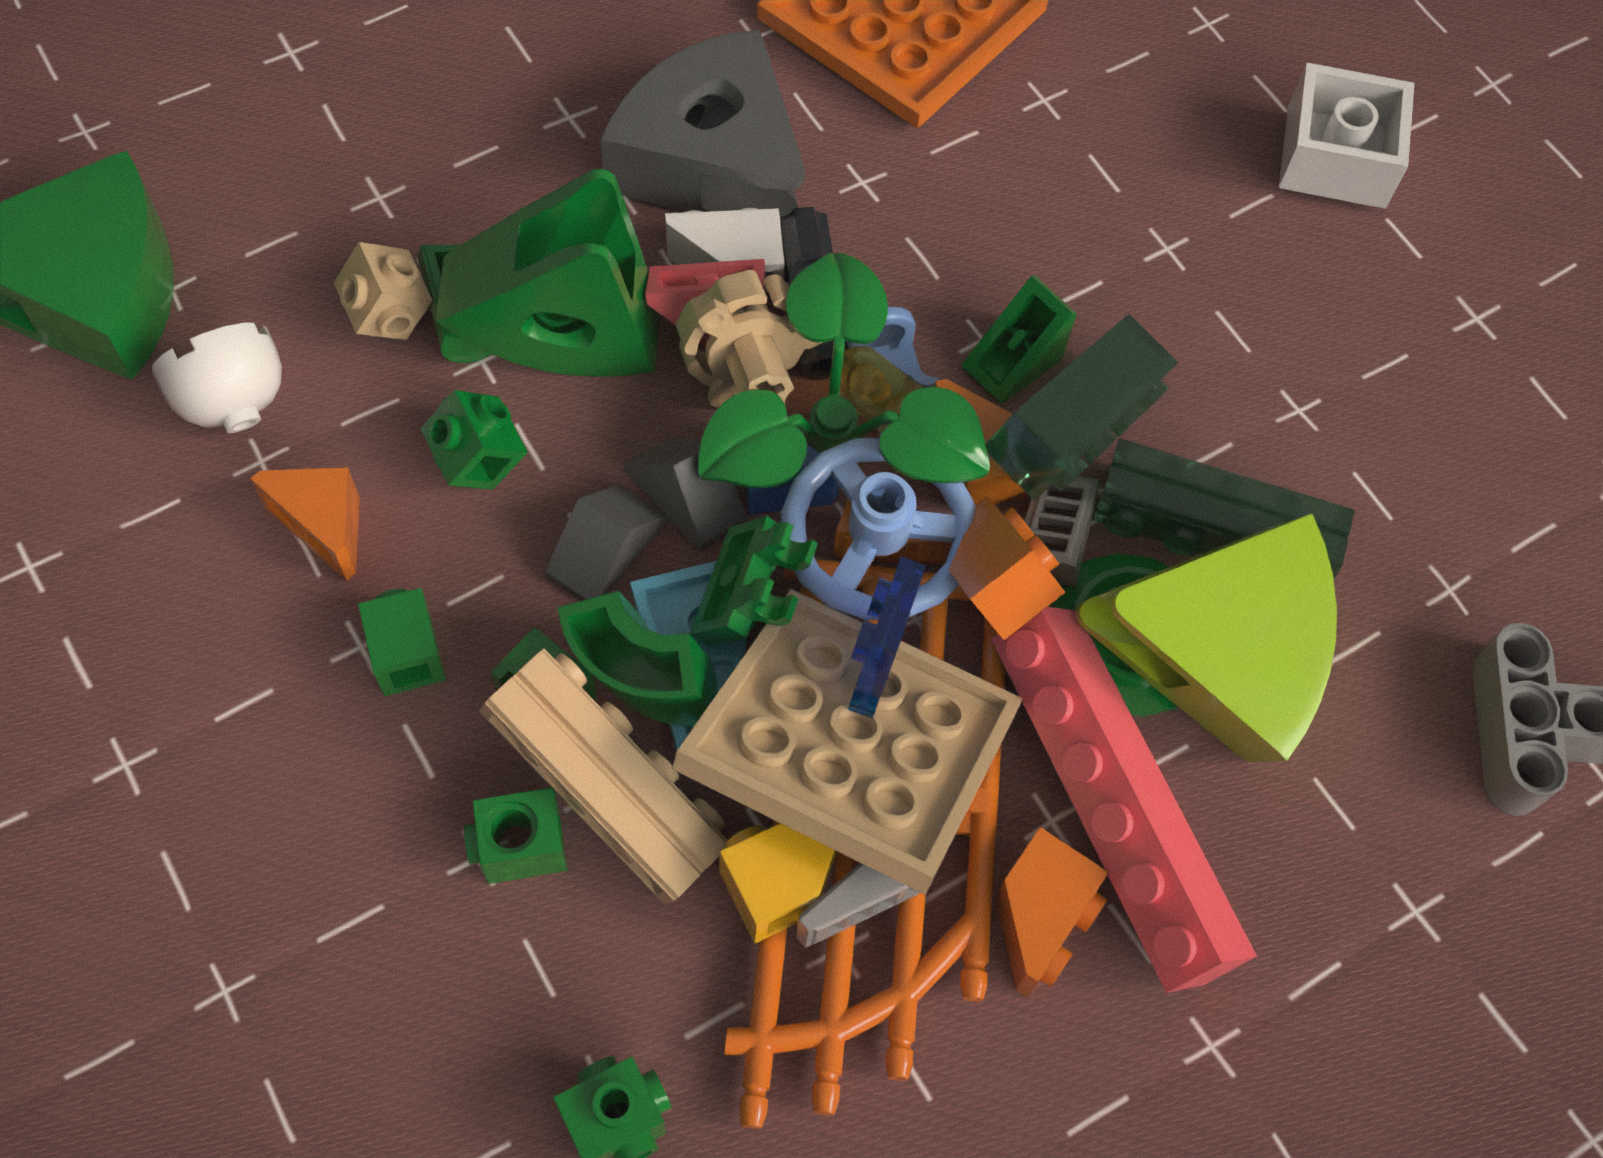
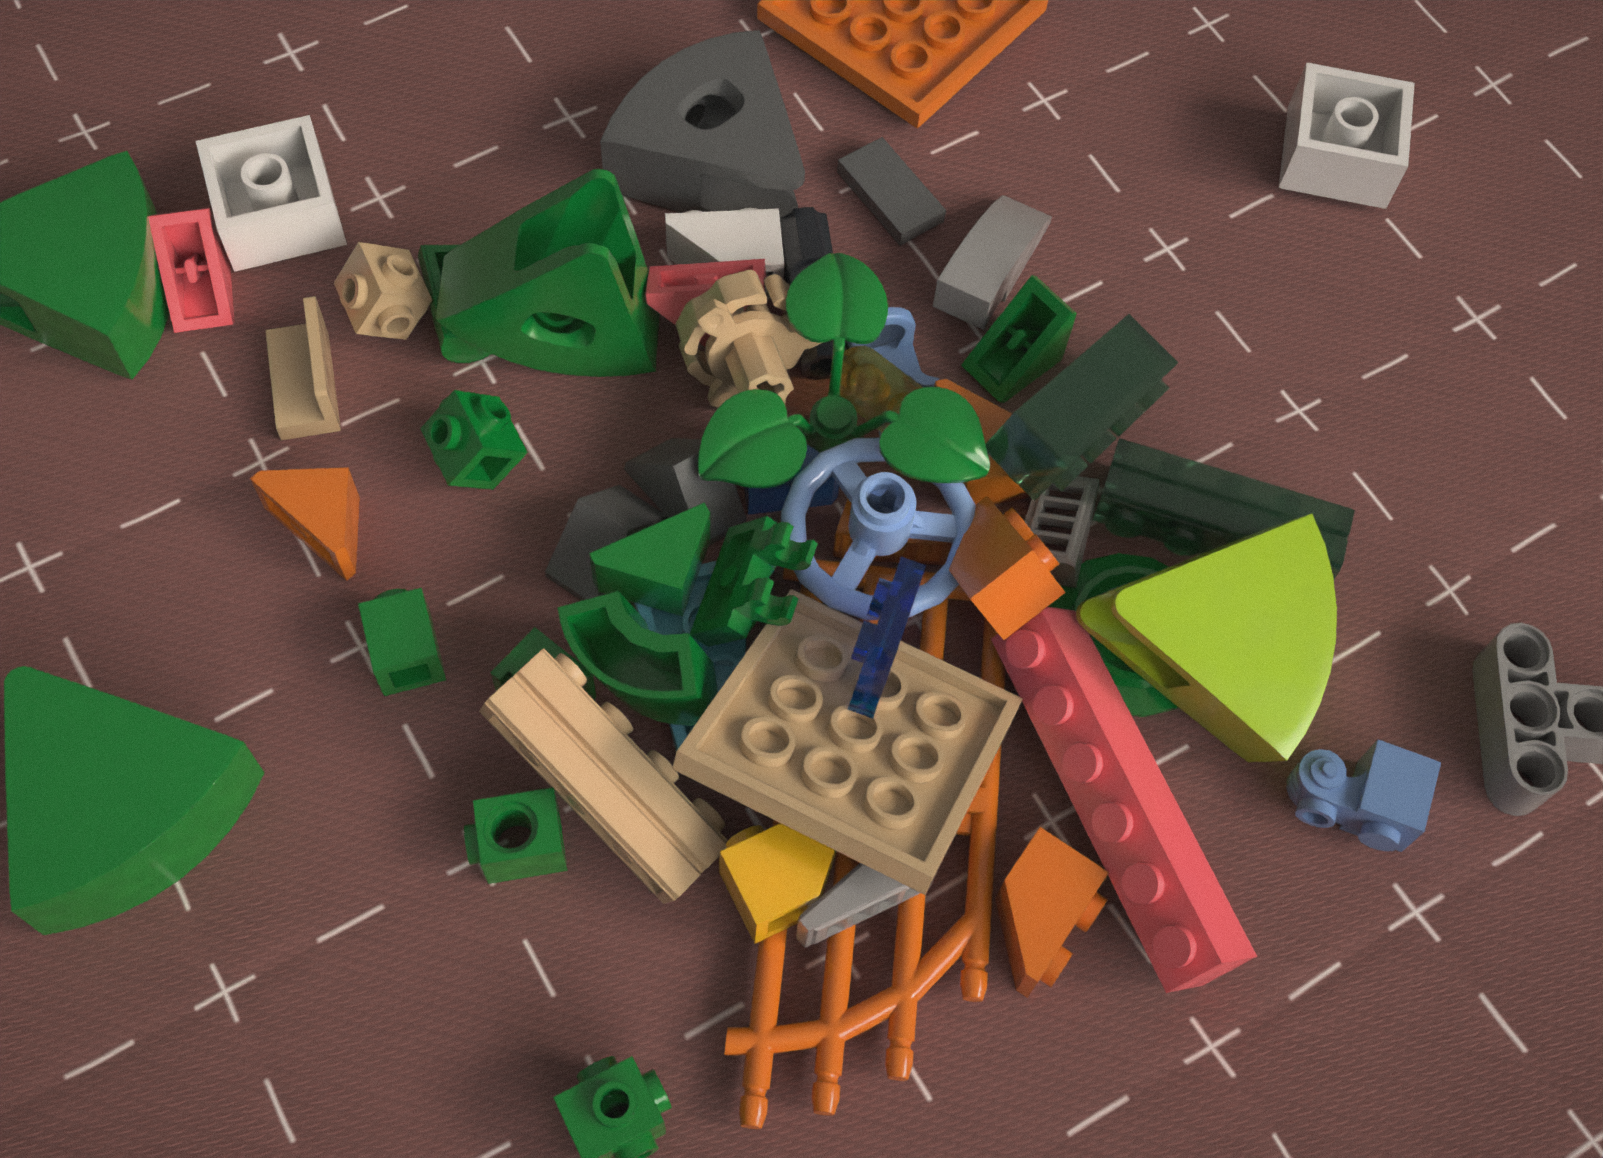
white cylinder [152,322,282,433] -> none
none -> green piece [4,666,265,935]
none -> coral slope [148,208,235,333]
none -> white brick [196,115,347,272]
none -> tan panel [265,296,341,441]
none -> green slope [589,502,710,617]
none -> dark grey tile [837,137,946,246]
none -> light grey slope [933,195,1052,330]
none -> medium blue brick [1286,739,1441,852]

